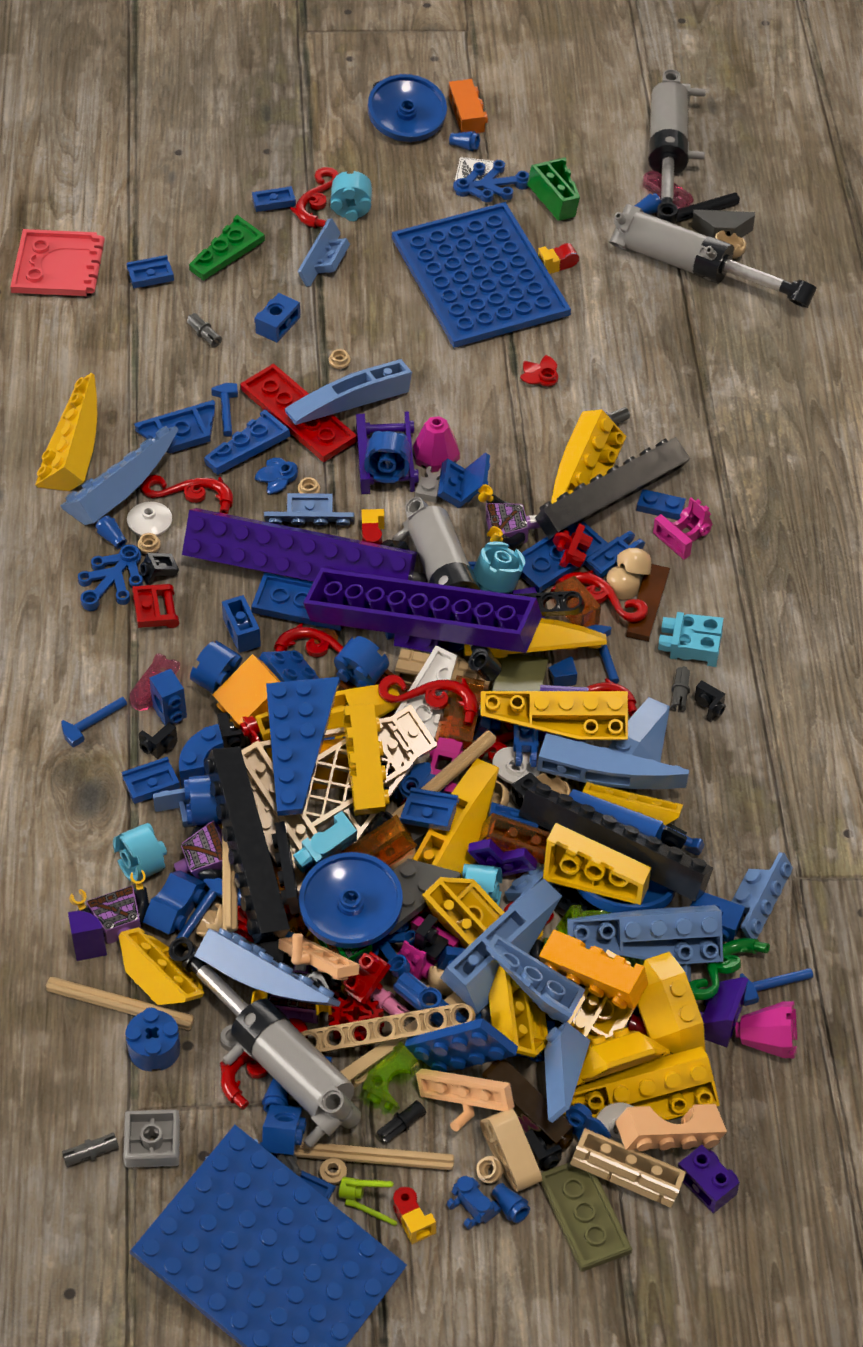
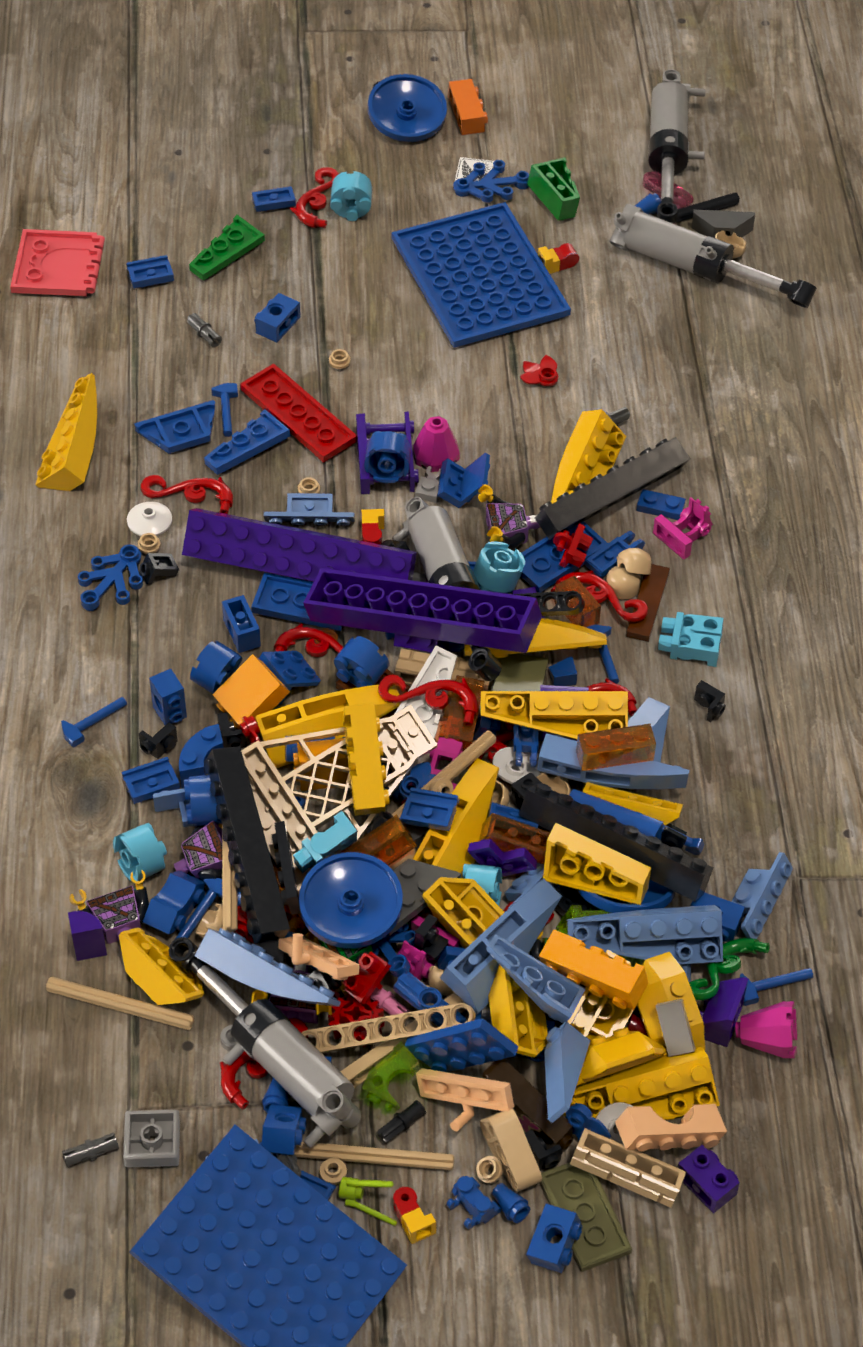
medium blue wedge [60,426,179,525] -> none
blue cone [95,516,127,549] -> none
blue brick [125,1007,180,1071] -> none
clear pink plate [130,653,180,711] -> none
red plate [132,584,180,628] -> none
blue plate [255,457,298,495] -> none
blue wing [266,677,340,816] -> none
medium blue wedge [285,359,412,425] -> none
medium blue bracket [298,218,350,287] -> none
blue cone [449,131,480,151] -> none
dark grey axle [671,666,690,712] -> none
none -> tan plate [429,778,453,794]
none -> blue brick [526,1203,582,1273]
none -> clear orange brick [576,724,656,771]
none -> light grey tile [656,999,695,1057]

